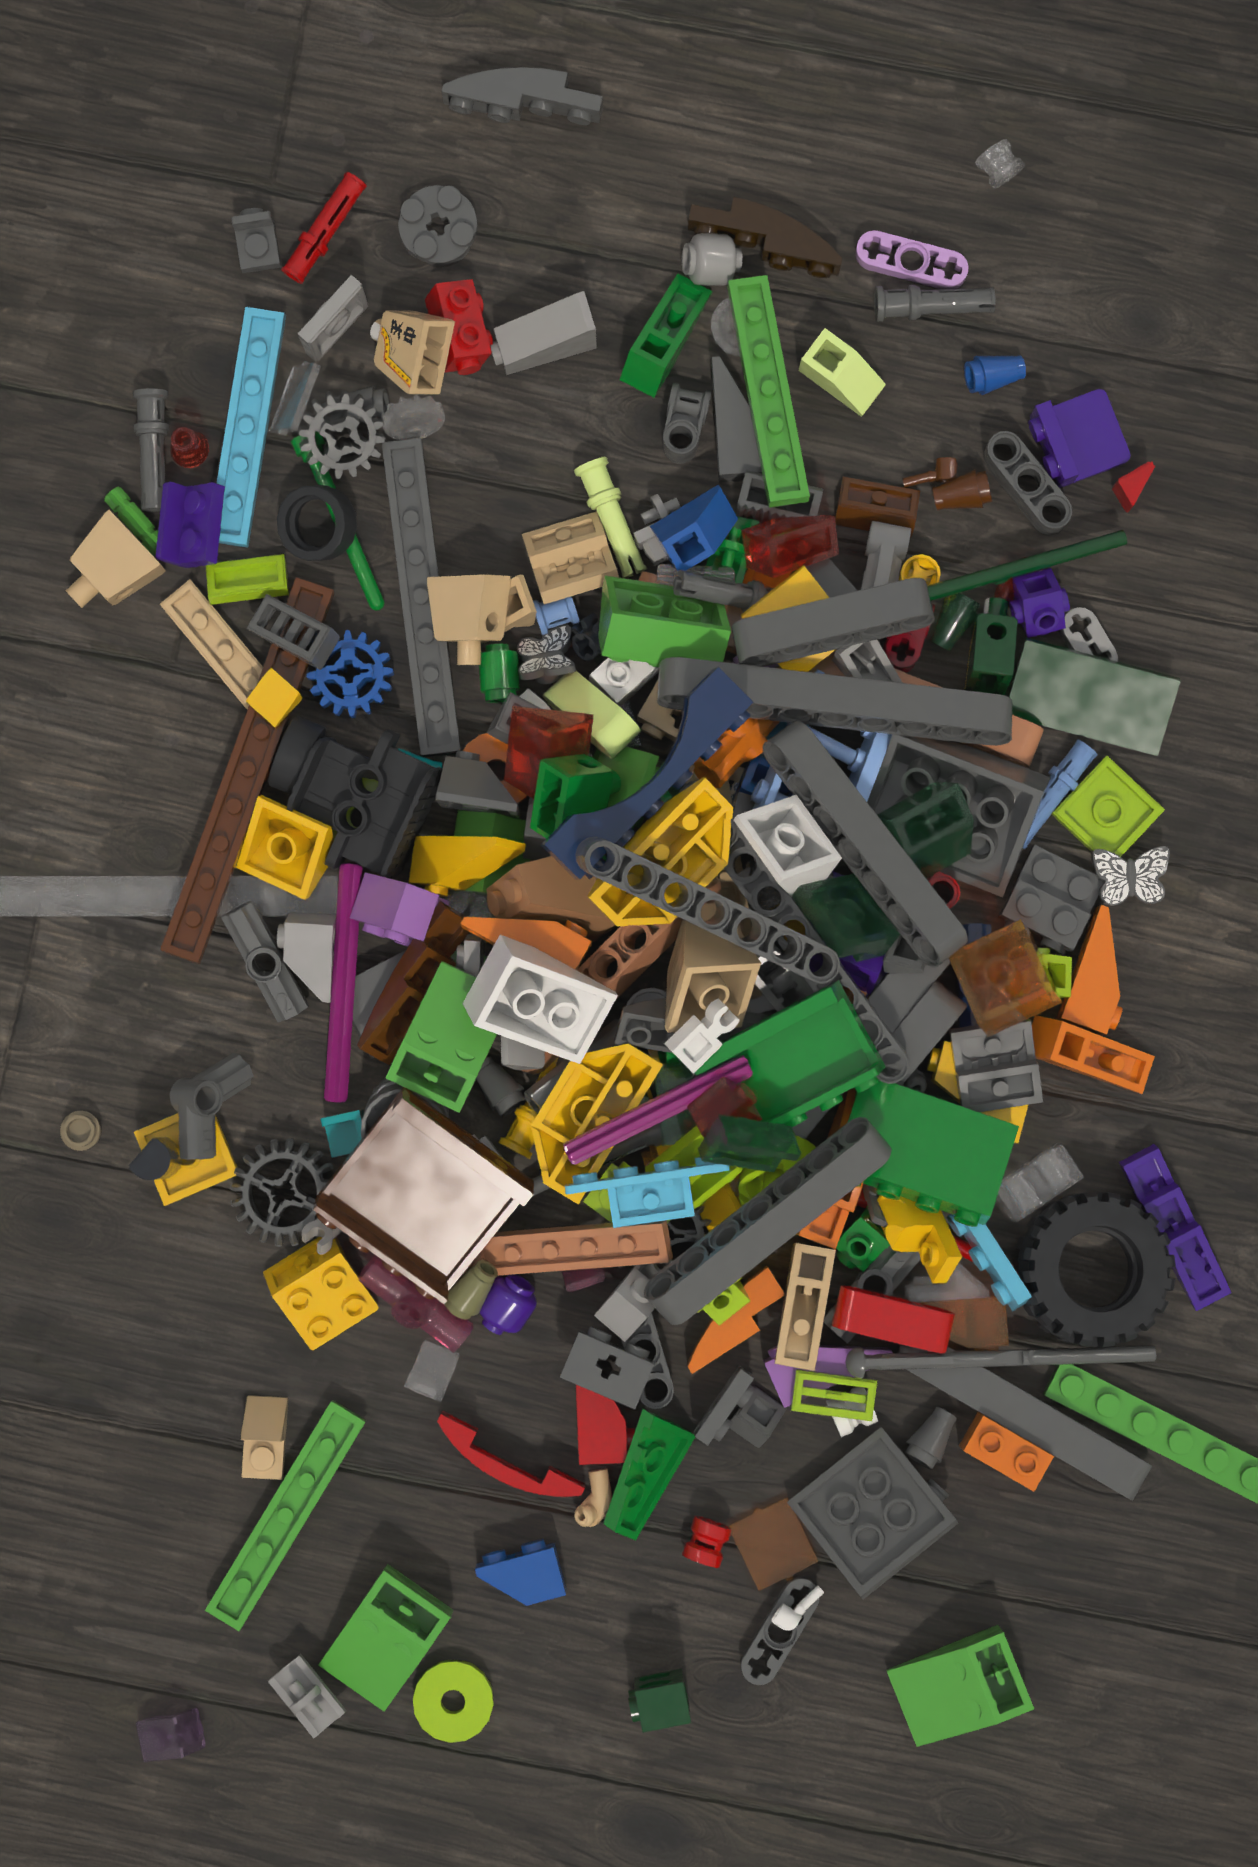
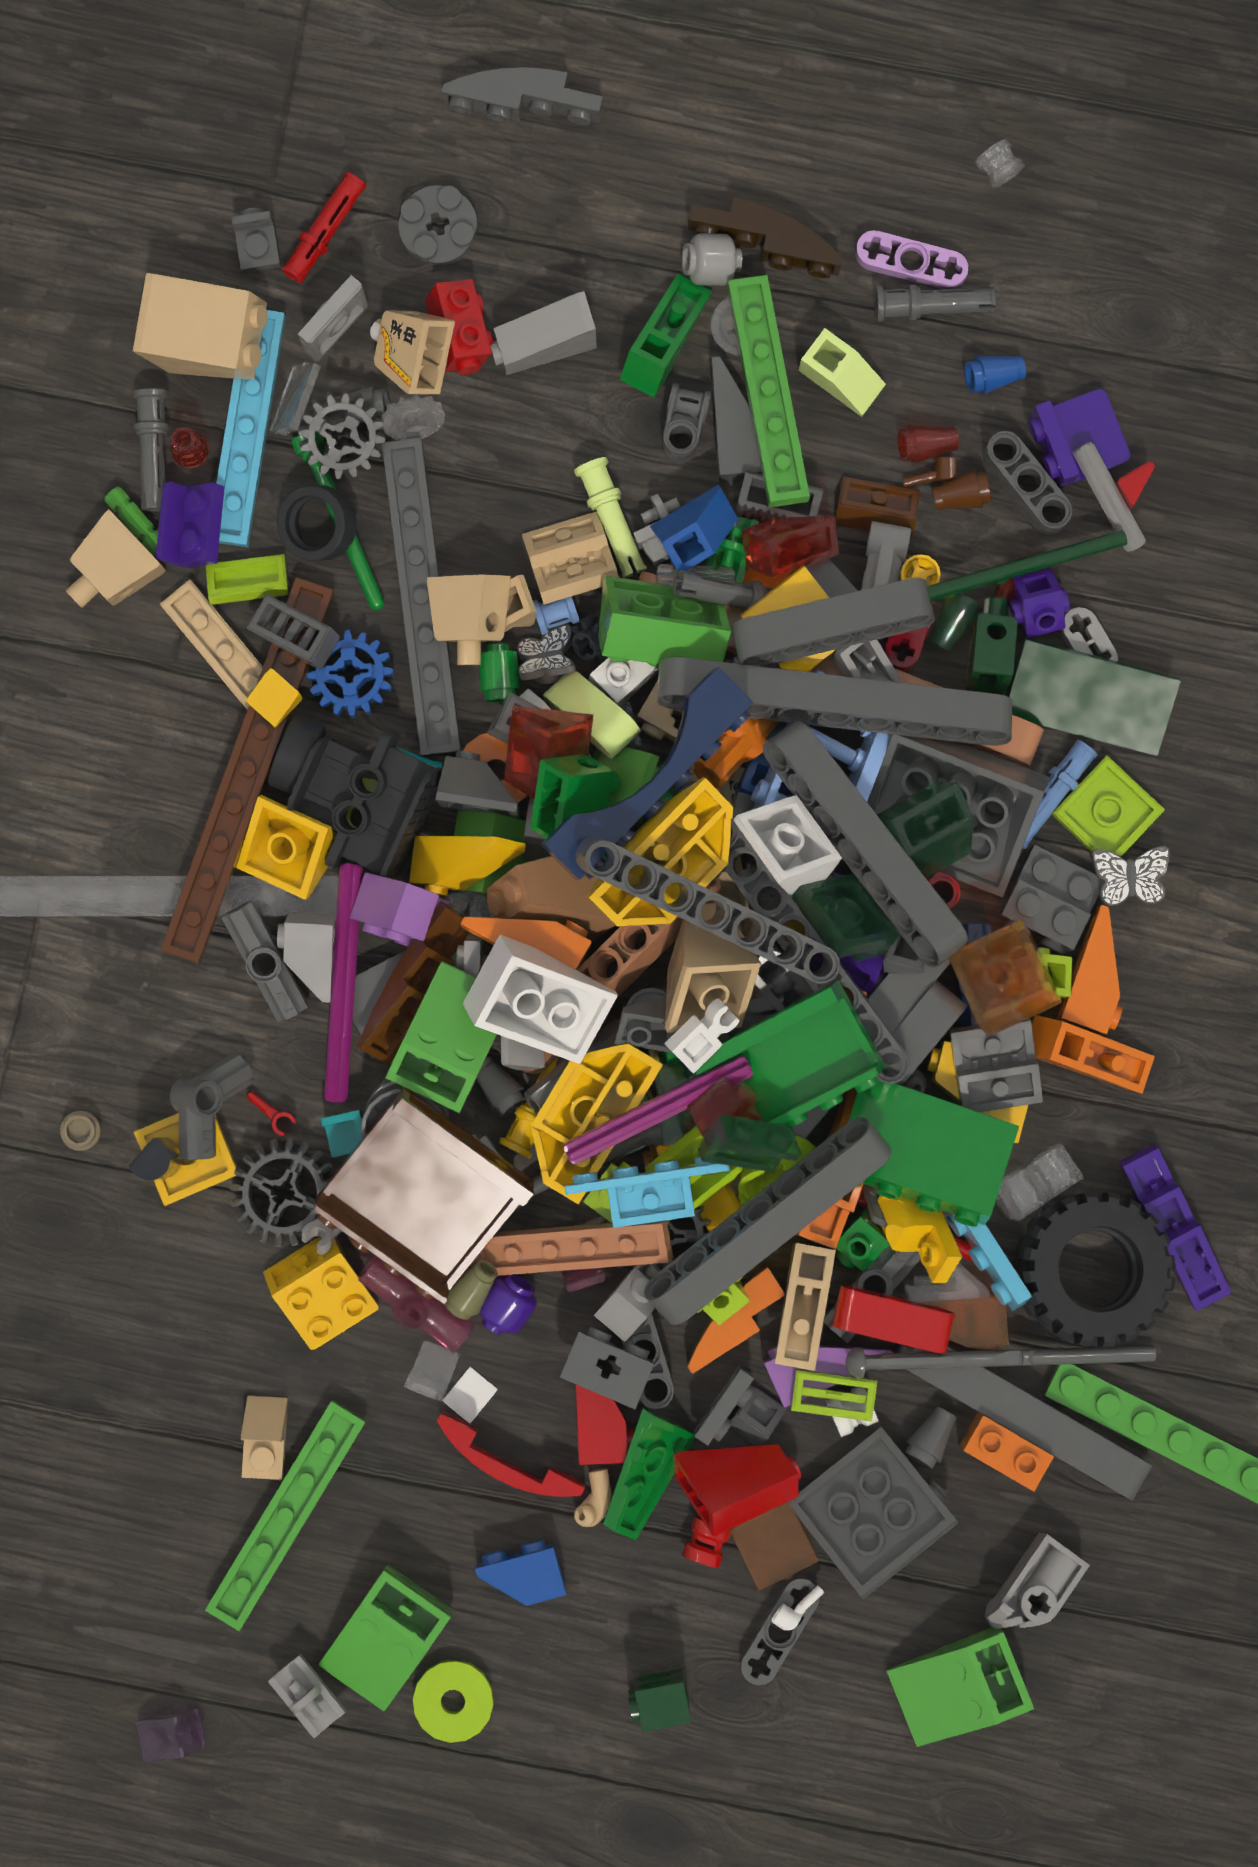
none -> tan slope [133,273,268,380]
none -> red hand [246,1090,296,1136]
none -> white sticker [442,1367,498,1424]
none -> red slope [673,1444,801,1537]
none -> clear red cone [898,424,959,464]
none -> light grey piece [984,1532,1090,1629]
none -> light grey axle [1073,442,1146,552]

